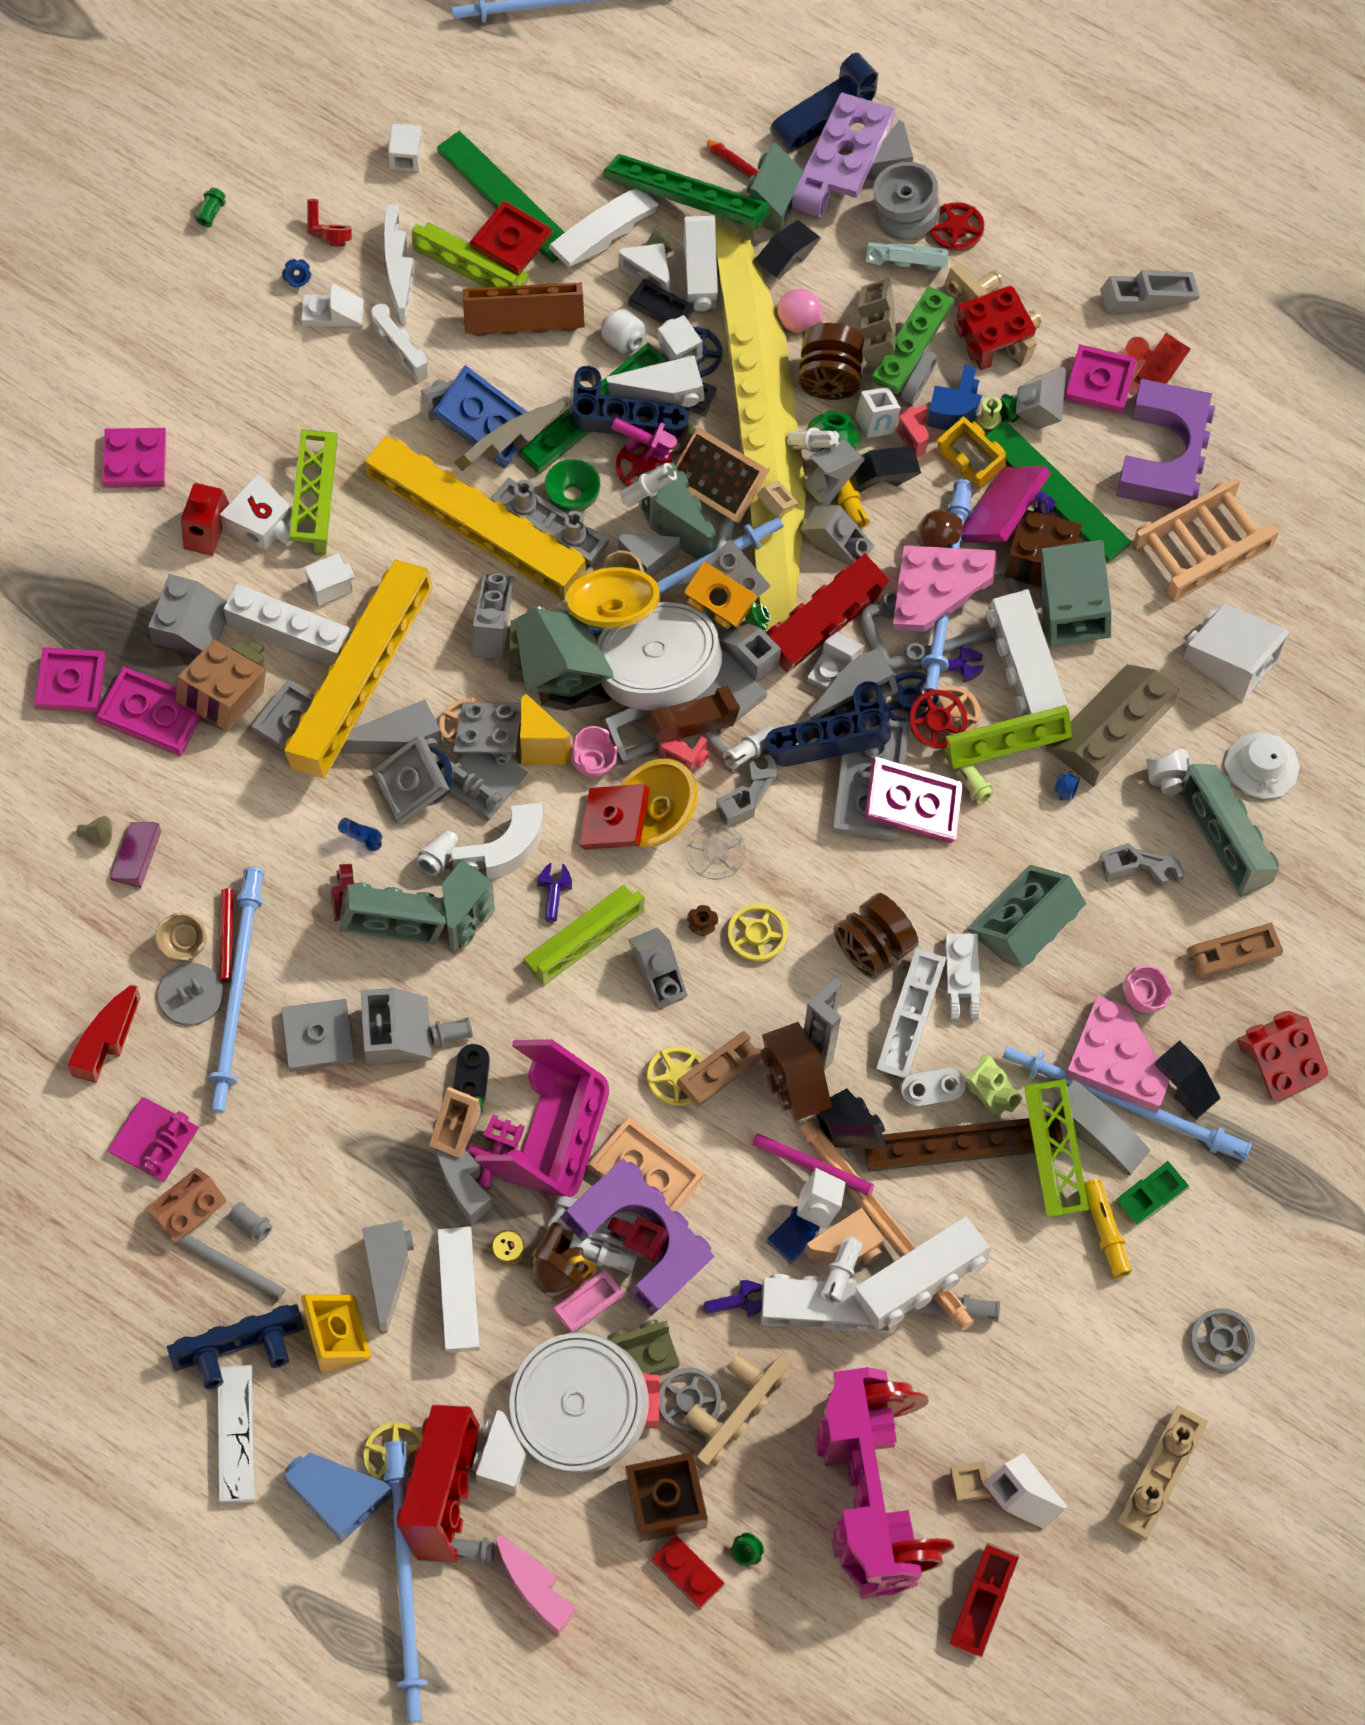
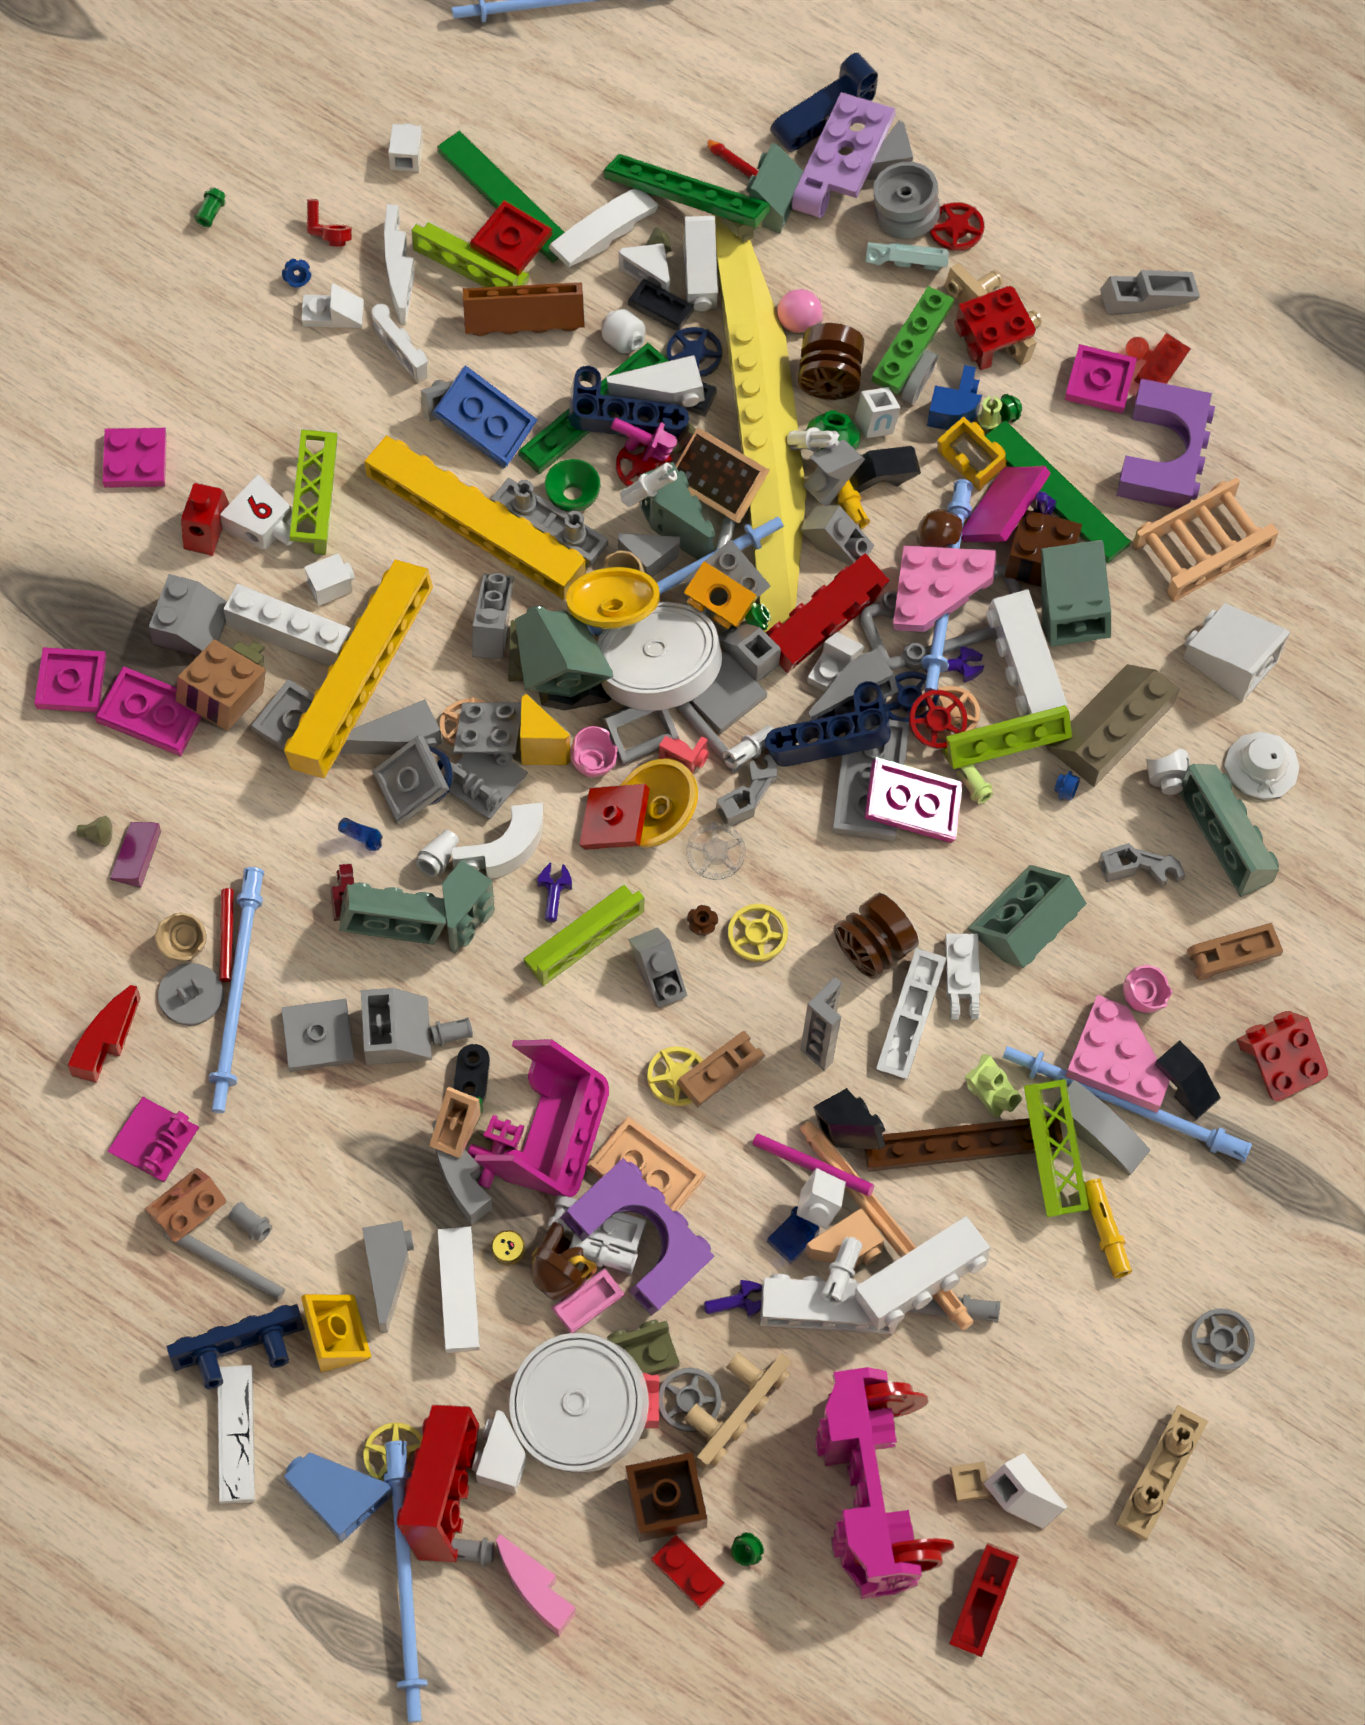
dark tan slope [454,400,568,471] -> none
dark red plate [607,1217,669,1262] -> none
reddish brown leg [646,686,740,743] -> none
white brick [658,315,703,361] -> none
black slope [754,220,821,280] -> none
tan plate [757,480,798,517] -> none
reddish brown brick [760,1022,832,1121] -> none
dark tan slope [858,278,896,362] -> none
coral bracket [896,404,929,458] -> none
white plate [900,1067,966,1106] -> none
light grey slope [1016,367,1066,429] -> none
green slope [1116,1161,1189,1226] -> none

